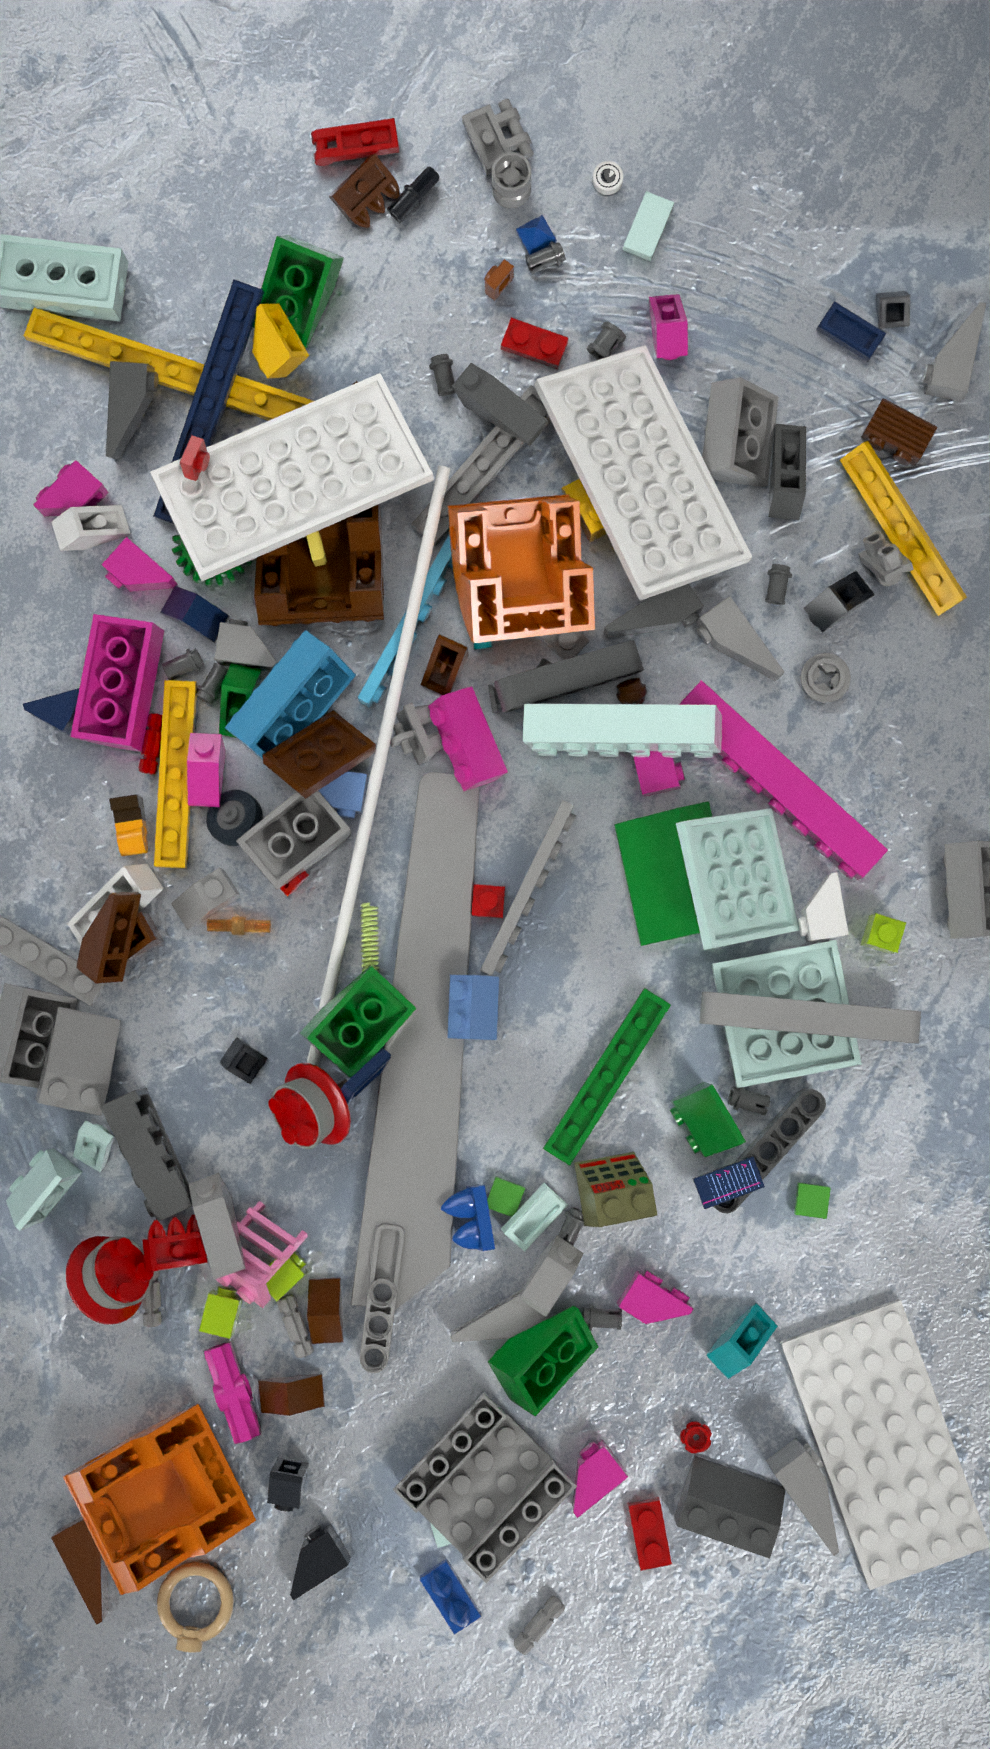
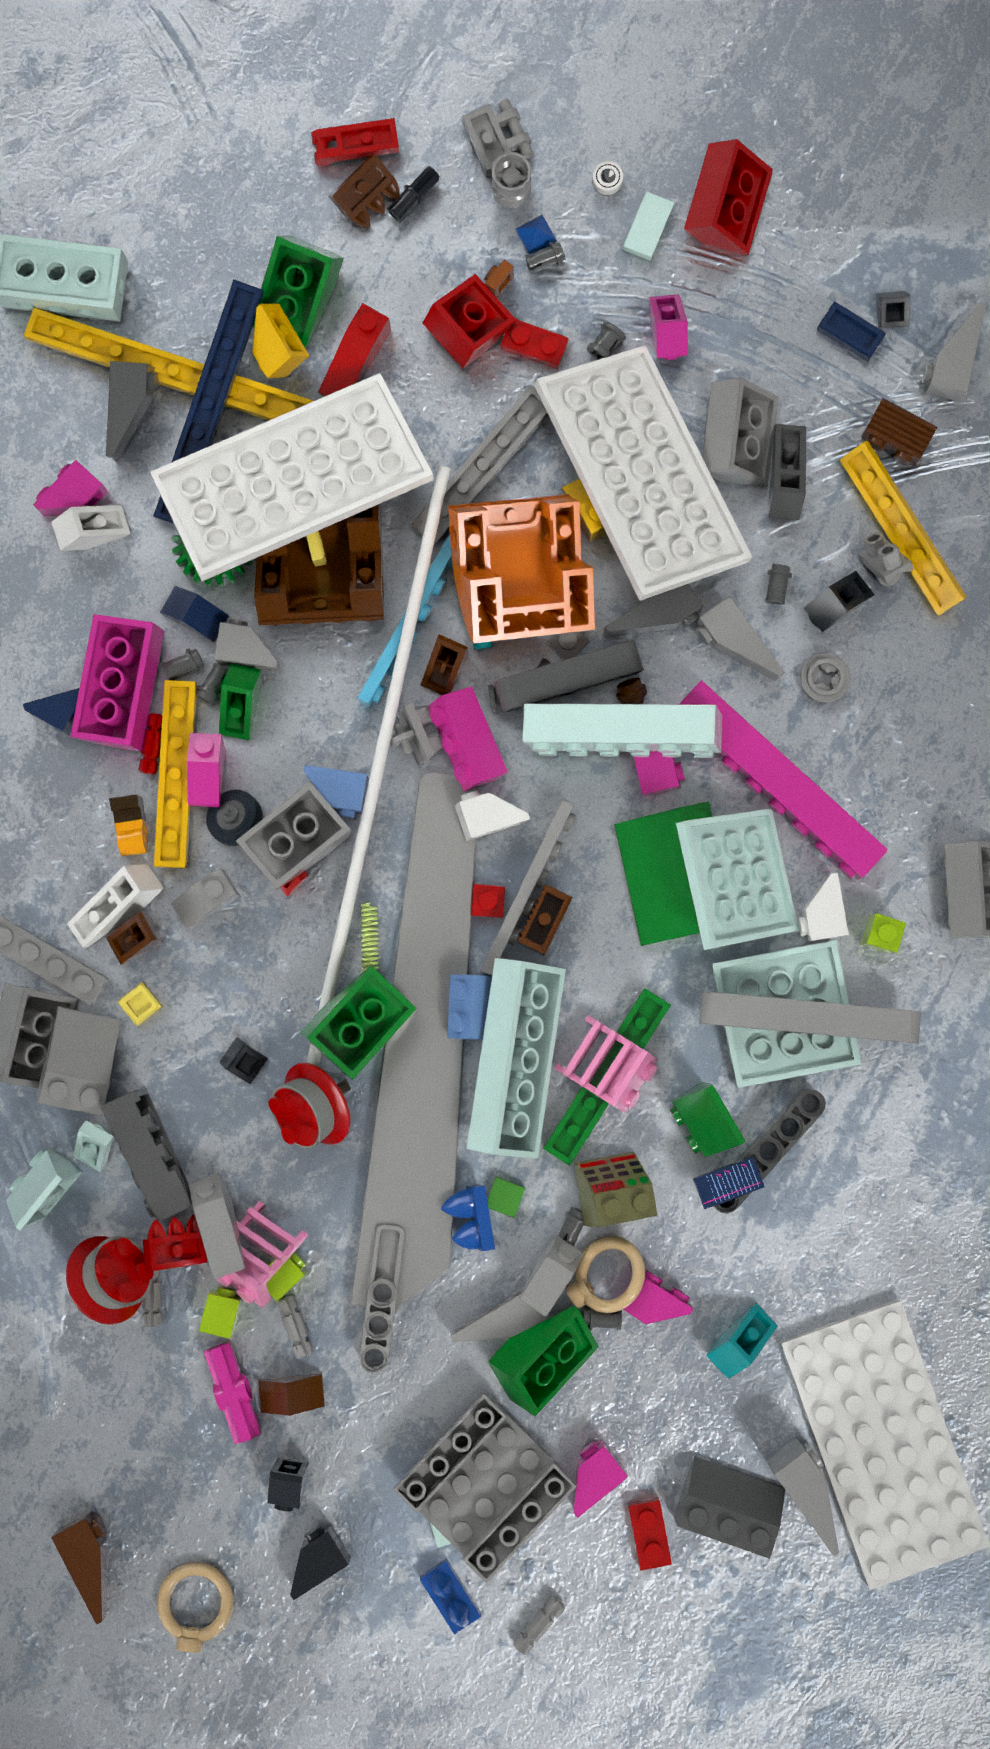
orange slope [63,1404,256,1595] -> none
reddish brown slope [76,892,141,984] -> none
dark pink slope [101,537,178,592] -> none
red plate [180,435,210,481] -> none
clear orange bar [207,916,271,935] -> none
dark azure brick [225,630,356,760] -> none
reddish brown plate [263,710,376,799] -> none
reddish brown slope [307,1277,344,1344] -> none
dark blue tile [341,1048,391,1105] -> none
dark grey pin [429,354,455,396] -> none
dark grey slope [452,363,549,447] -> none
light aqua tile [501,1183,568,1251] -> none
red plate [680,1421,712,1454] -> none
dark grey pin [728,1086,770,1116] -> none
bright green tile [794,1182,831,1219] -> none
none -> light yellow tile [118,982,163,1026]
none -> red slope [318,303,391,397]
none -> red slope [422,274,516,369]
none -> white slope [455,790,530,842]
none -> light aqua brick [467,958,566,1159]
none -> reddish brown brick [518,885,573,956]
none -> bright pink plate [554,1015,658,1113]
none -> tan piece [566,1236,645,1313]
none -> red slope [684,139,773,255]

